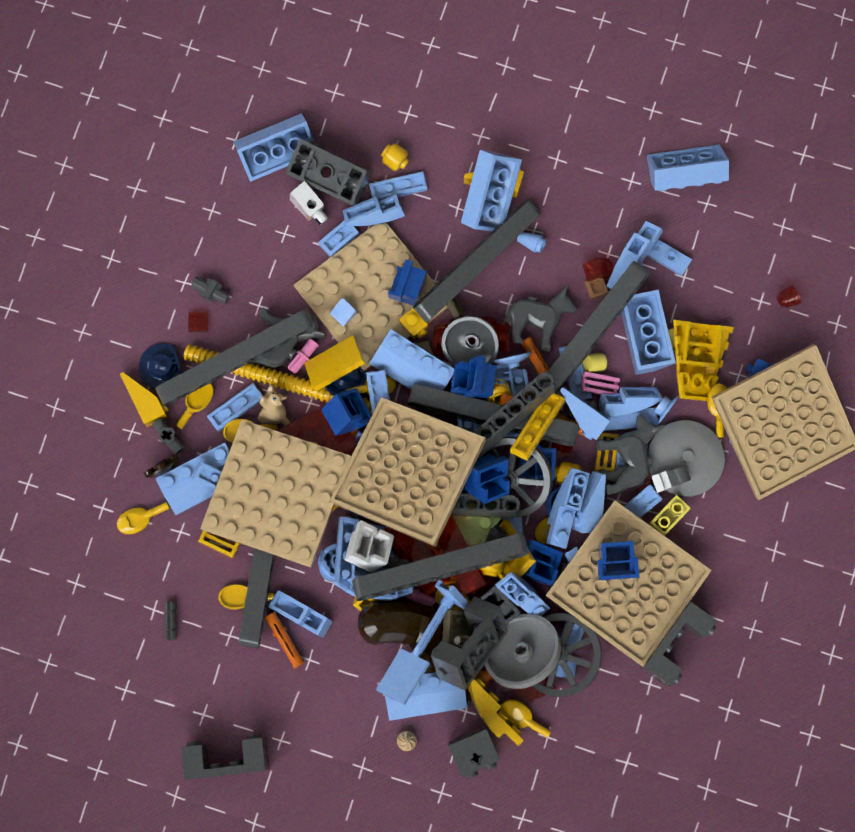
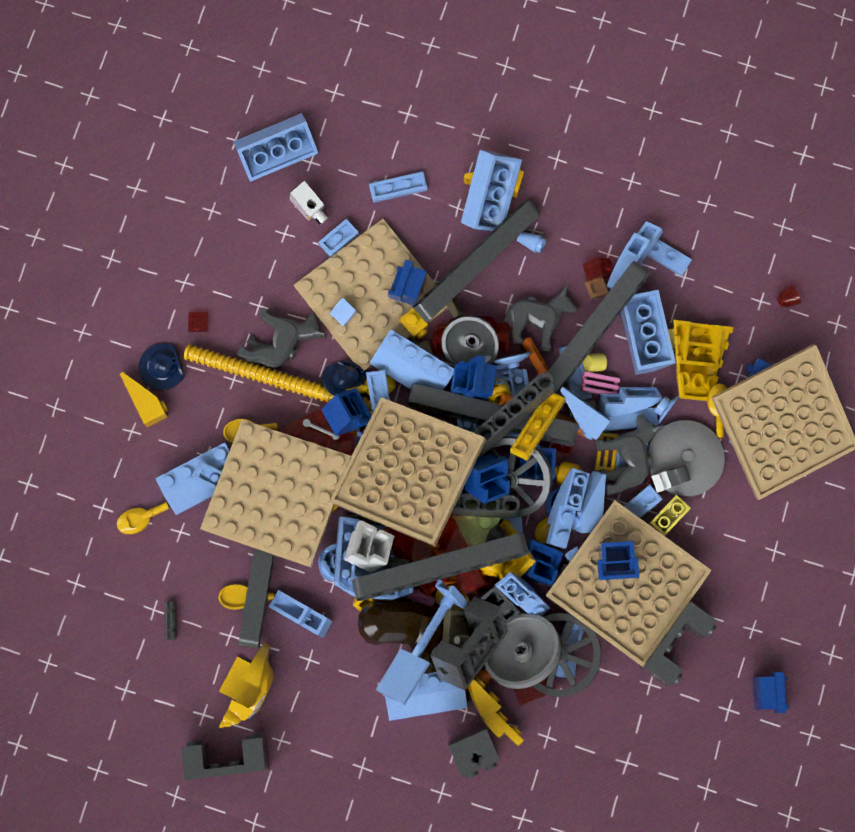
dark brown dish [143,453,180,478] -> none
dark grey axle [152,418,185,454] -> none
dark grey beam [155,309,316,406] -> none
yellow piece [176,384,214,430] -> none
dark grey axle [191,276,230,305] -> none
yellow tile [198,531,240,558] -> none
light blue tile [207,383,263,432] -> none
tan animal [258,384,295,432] -> none
orange pin [265,612,305,669] -> none
dark grey plate [285,138,374,205] -> none
bright pink axle [287,339,319,374] -> none
yellow tile [304,335,365,392] -> none
light blue slope [342,194,405,226] -> none
yellow head [381,143,409,171] -> none
tan plate [397,731,417,751] -> none
yellow piece [500,699,551,738] -> none
light blue slope [647,144,729,191] -> none
none -> yellow animal [219,642,275,728]
none -> light grey hinge [303,419,340,440]
none -> blue plate [753,672,790,713]

